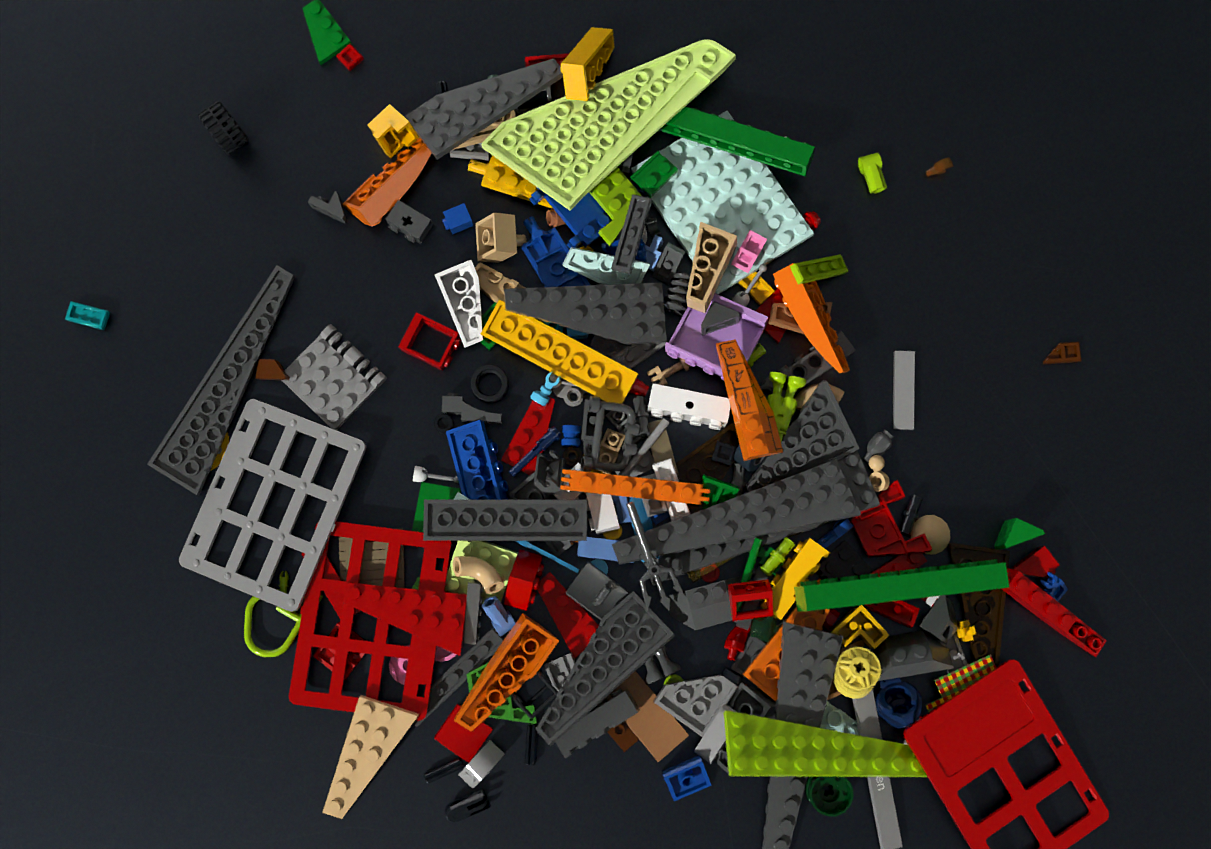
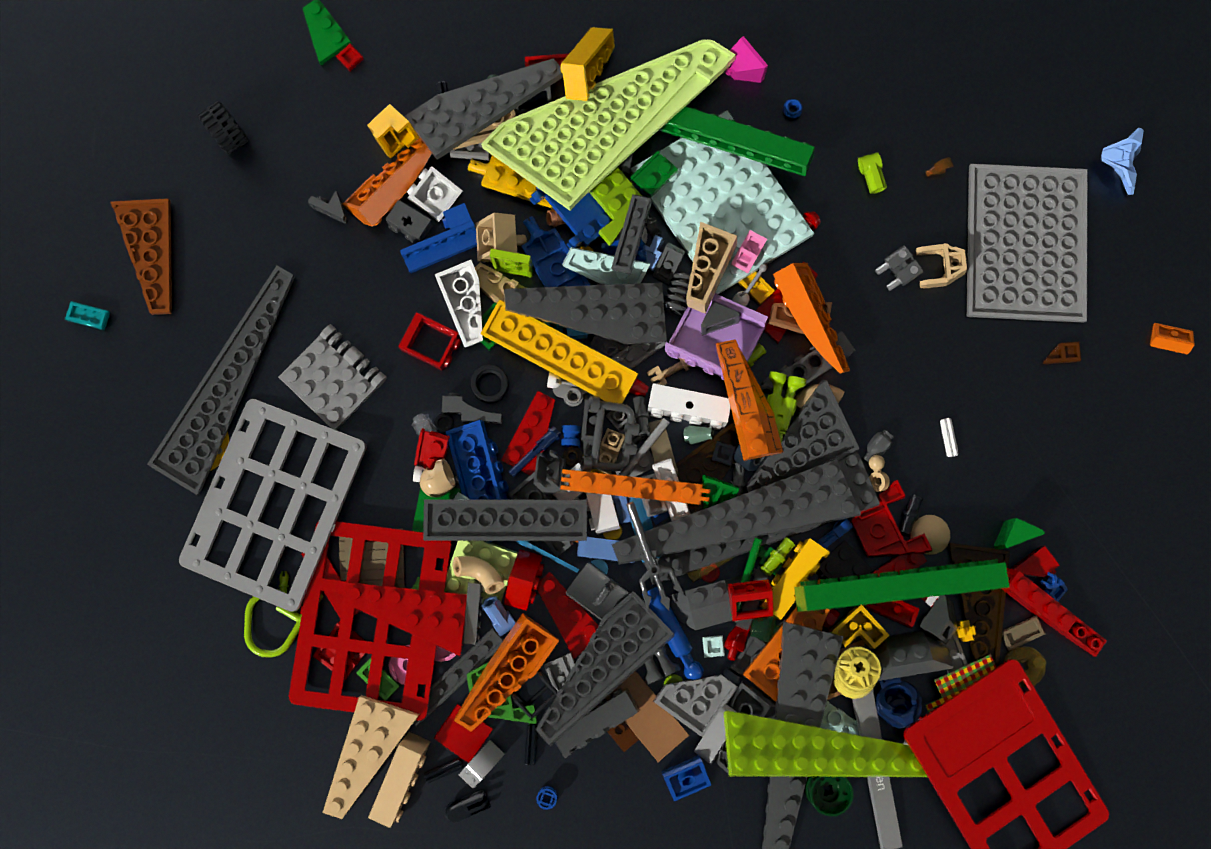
reddish brown tile [256,359,290,380] -> none
medium azure piece [530,371,561,406] -> none
lime tile [790,254,849,285] -> none
light grey tile [893,351,915,430] -> none
none -> dark orange wing [111,199,172,315]
none -> bright green plate [357,658,400,701]
none -> tan wedge [368,732,431,828]
none -> blue fence [400,221,477,274]
none -> white plate [407,167,462,222]
none -> clear brick [411,413,438,436]
none -> red plate [414,428,450,470]
none -> tan helmet [420,459,455,498]
none -> lime tile [490,249,534,277]
none -> blue wheel [536,786,558,810]
none -> blue piece [642,586,704,680]
none -> sand green cone [683,425,714,445]
none -> light aqua tile [702,635,725,658]
none -> dark pink slope [724,36,768,83]
none -> blue plate [783,99,803,119]
none -> dark grey piece [875,245,923,291]
none -> tan piece [916,243,967,288]
none -> white axle [940,418,959,457]
none -> light grey plate [967,164,1087,323]
none -> dark tan tile [1002,615,1045,651]
none -> clear yellow plate [1003,646,1046,687]
none -> light blue piece [1101,128,1144,195]
none -> orange slope [1150,323,1195,354]

